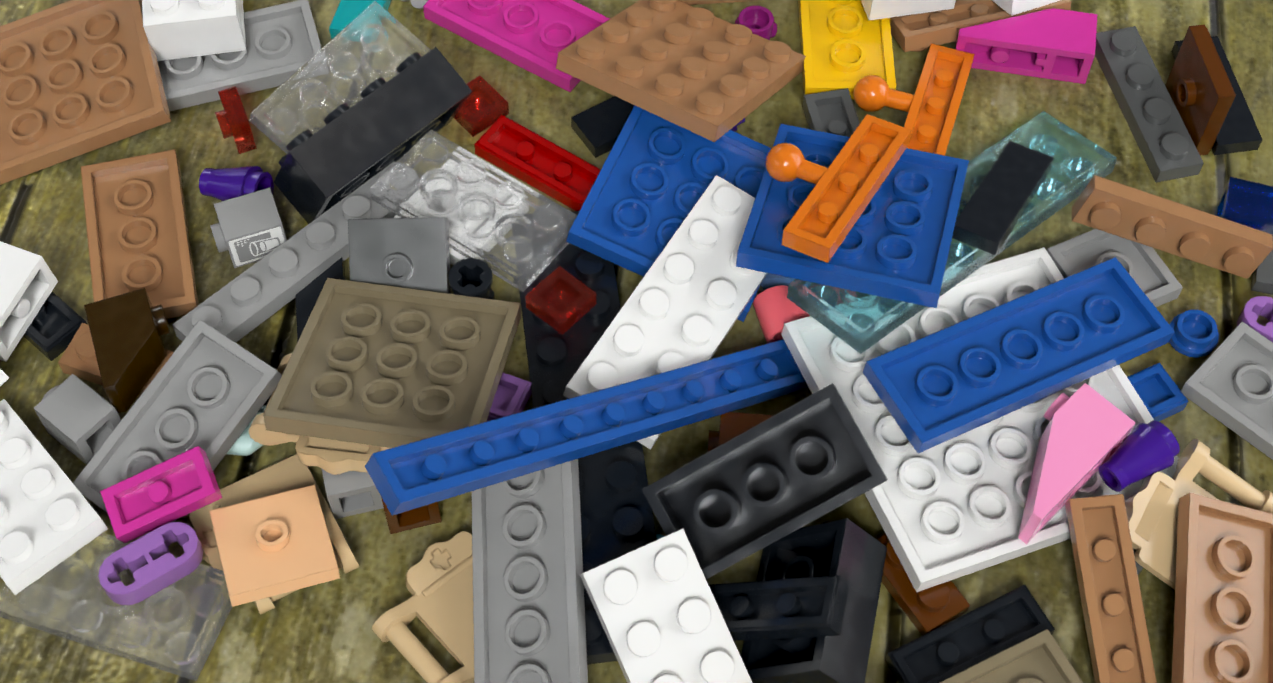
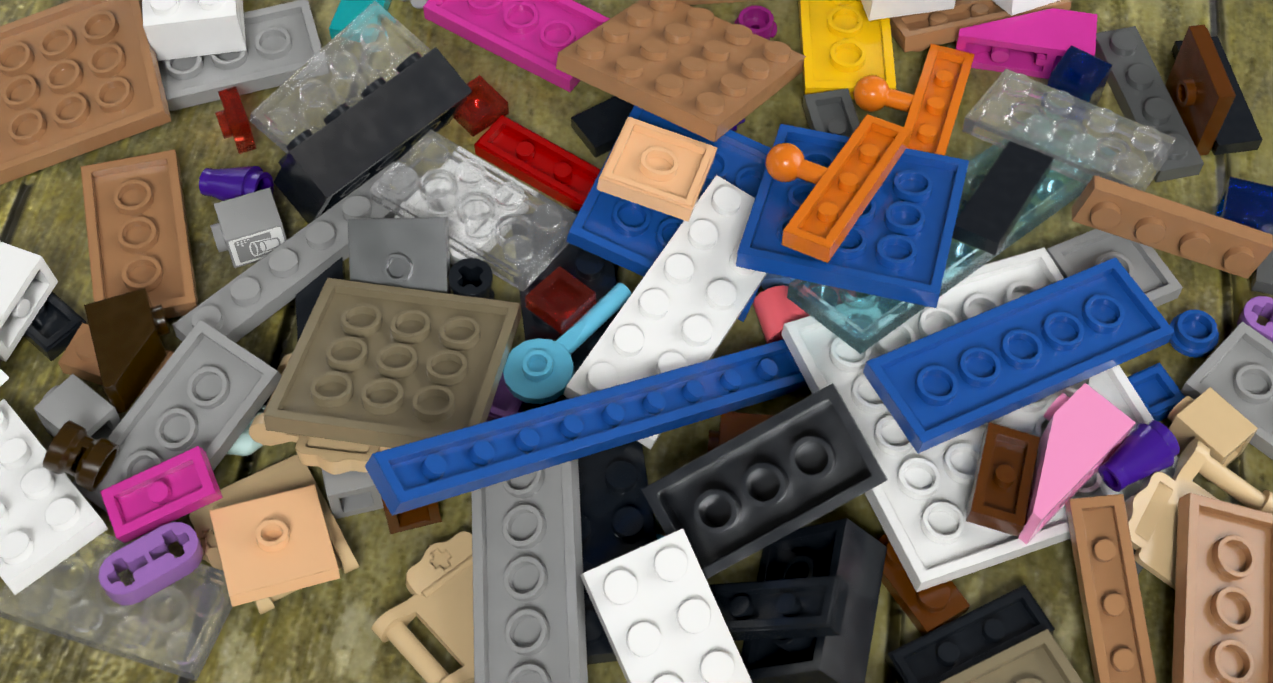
none -> dark brown wheel [43,420,119,492]
none -> medium azure piece [503,282,632,404]
none -> light nougat plate [596,117,717,222]
none -> clear plate [962,69,1176,191]
none -> reddish brown plate [966,422,1040,536]
none -> clear blue brick [1039,45,1112,129]
none -> tan brick [1167,387,1258,481]

